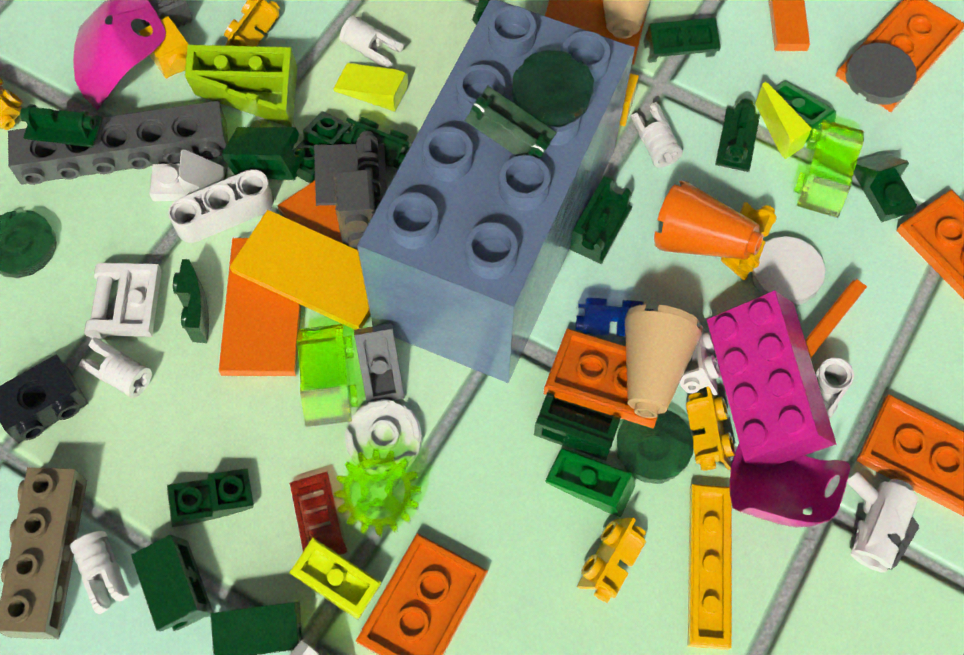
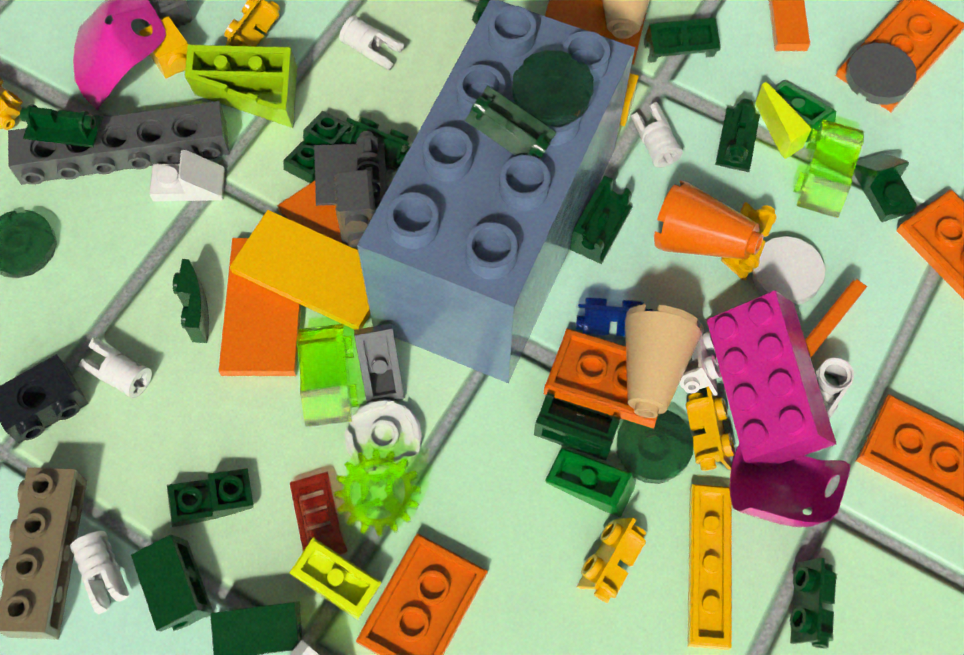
white plate [84,263,162,339] -> none
white beam [168,170,274,243] -> none
dark green hinge [221,127,305,180] -> none
neon yellow slope [333,63,408,112] -> none
white piece [847,472,919,573] -> none
none -> dark green hinge [790,557,837,649]

